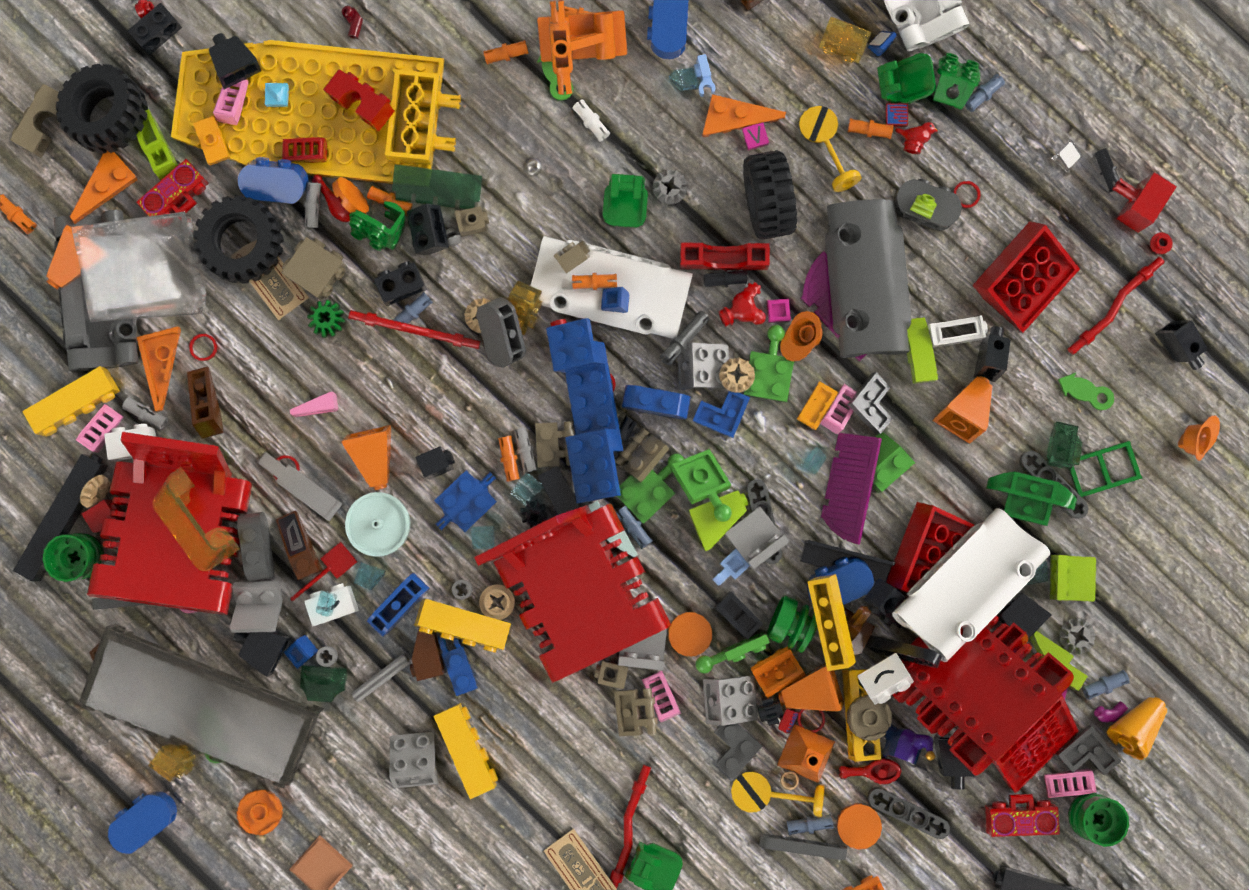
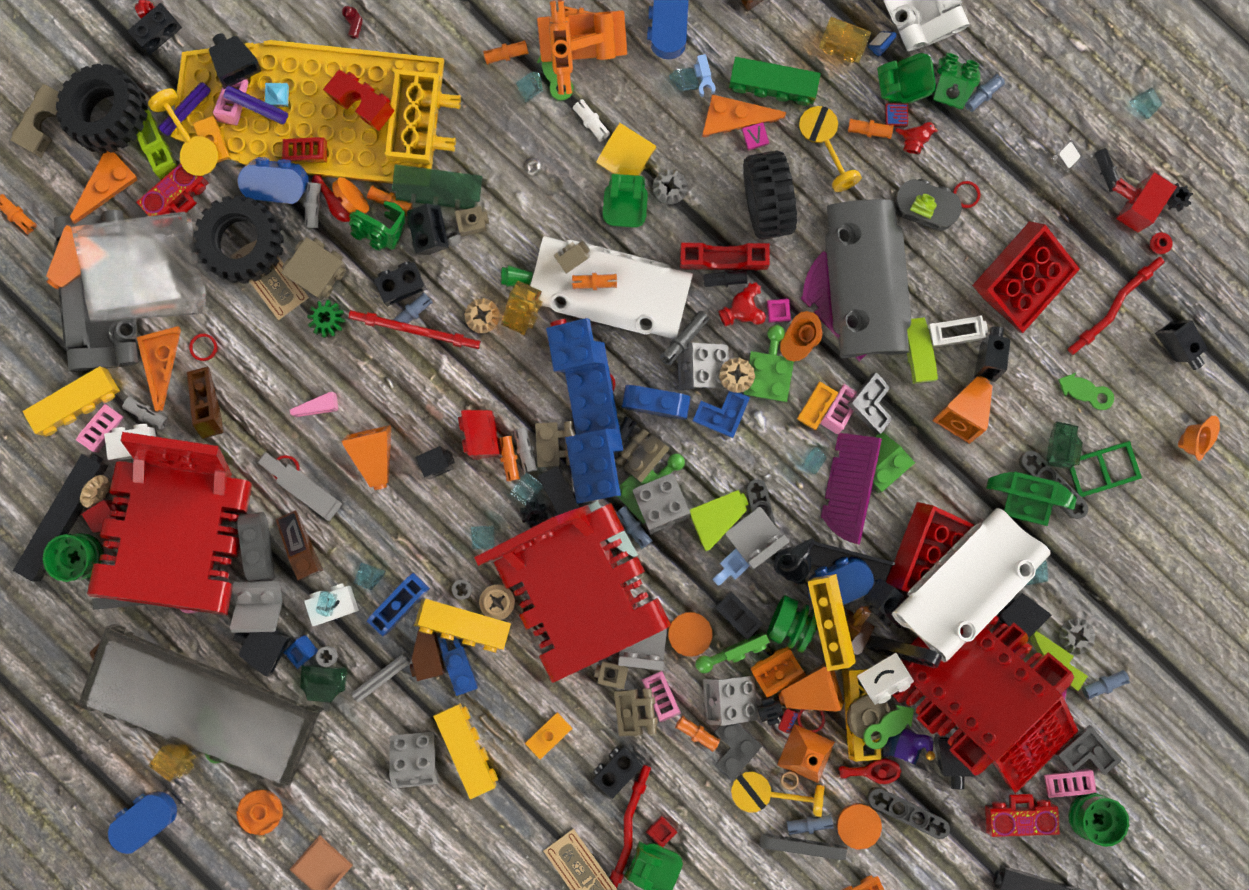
clear yellow windscreen [153,467,240,571] -> none
red piece [290,542,358,601] -> none
light aqua piece [345,492,411,556] -> none
blue plate [434,470,497,532] -> none
dark grey brick [476,297,526,368] -> none
blue slope [601,286,630,313] -> none
bright green plate [670,449,732,522] -> none
lime bracket [1050,555,1096,602] -> none
magenta arm [1094,701,1128,722] -> none
light orange cone [1107,697,1167,760] -> none
none -> yellow piece [148,88,218,176]
none -> dark purple axle [158,82,211,136]
none -> dark purple axle [223,86,288,124]
none -> red slope [458,410,501,460]
none -> green cone [501,265,533,287]
none -> clear light blue slope [516,72,543,102]
none -> light orange plate [525,711,573,759]
none -> black brick [592,744,643,799]
none -> yellow slope [596,123,656,176]
none -> light grey bracket [633,473,691,535]
none -> red tile [646,815,678,847]
none -> orange pin [675,715,720,752]
none -> green brick [729,56,821,106]
none -> black piece [774,538,815,584]
none -> bright green brick [863,705,914,749]
none -> clear light blue slope [1129,88,1162,119]
none -> black gear [1167,183,1193,212]

